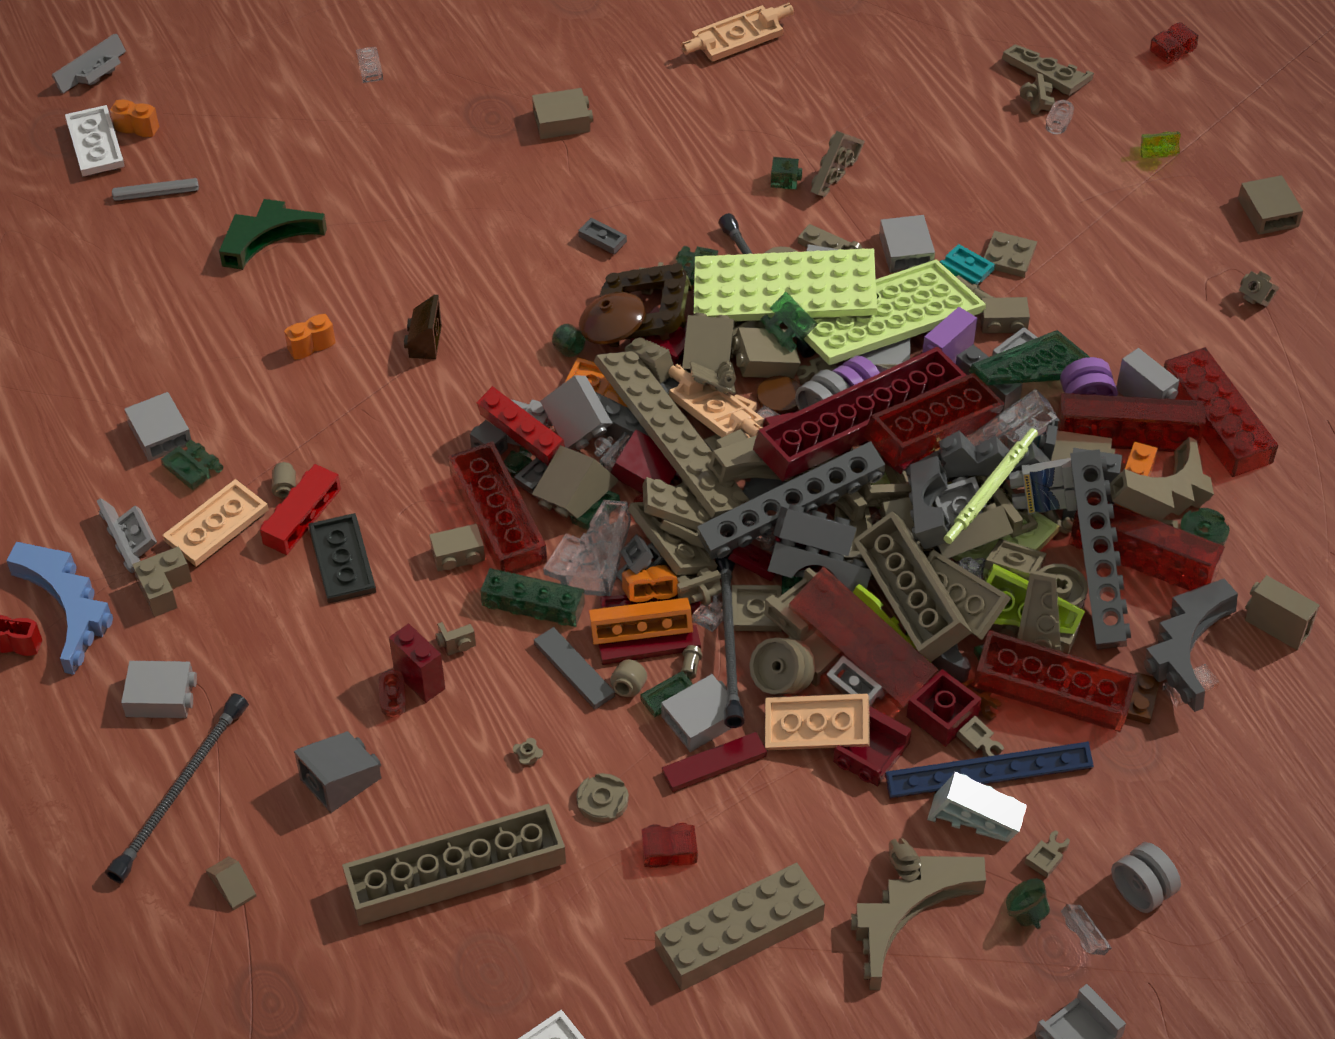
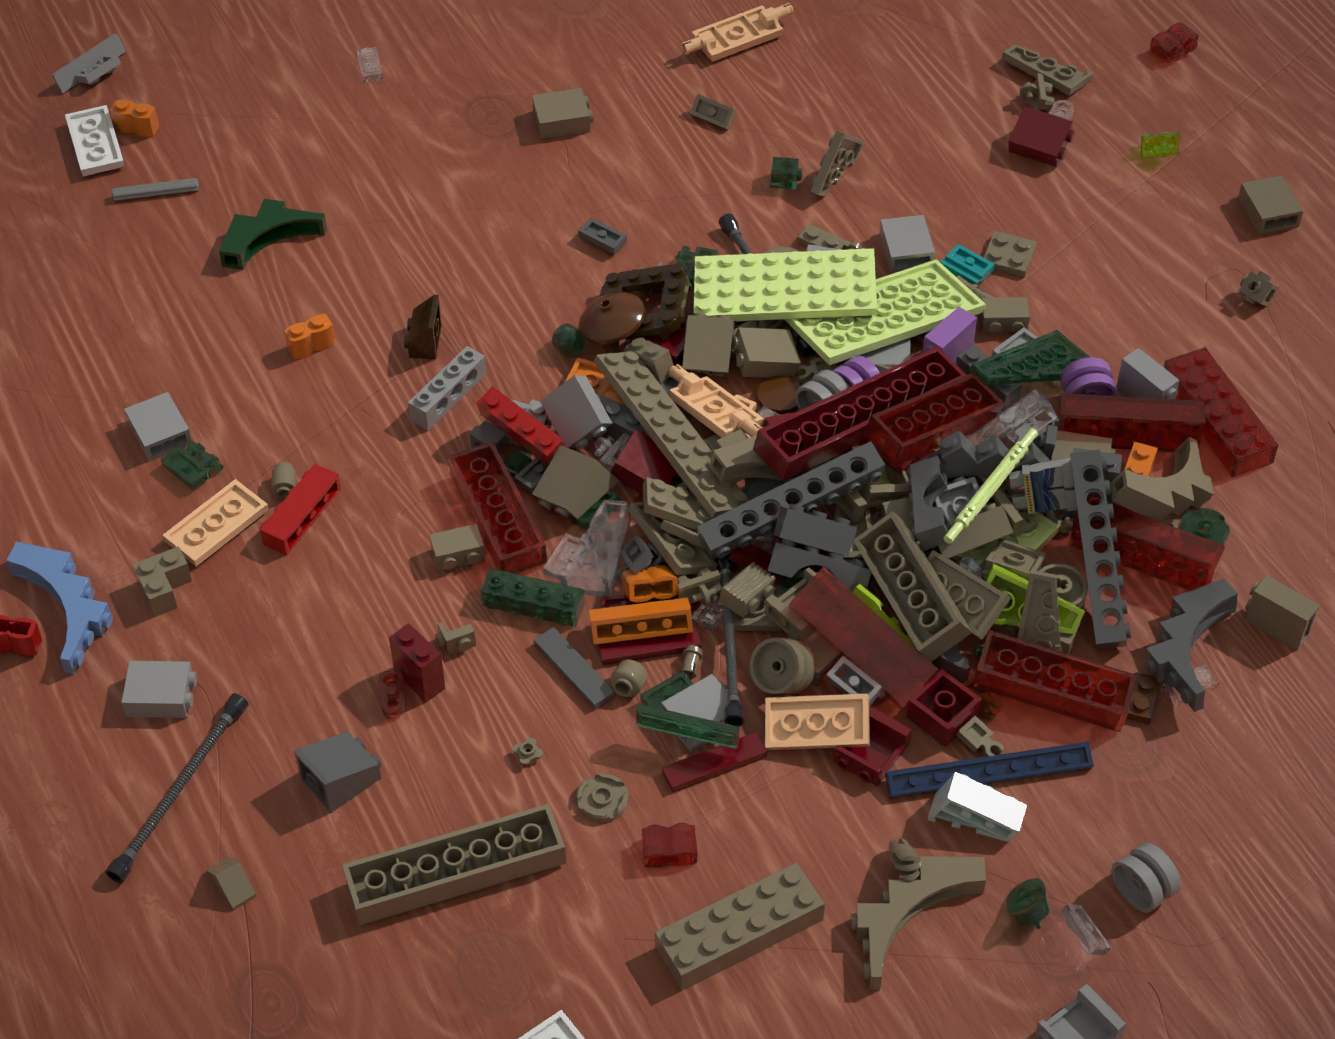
light grey bracket [97,498,157,573] -> none
pearl dark grey tile [308,513,376,604] -> none
dark tan hinge [689,361,736,394] -> none
clear green plate [761,292,818,352] -> none
dark tan plate [1025,830,1070,878] -> none
none -> light grey brick [408,346,487,431]
none -> clear green tile [636,704,740,748]
none -> dark tan plate [690,94,736,130]
none -> dark tan brick [719,562,775,618]
none -> dark red brick [1008,106,1075,167]

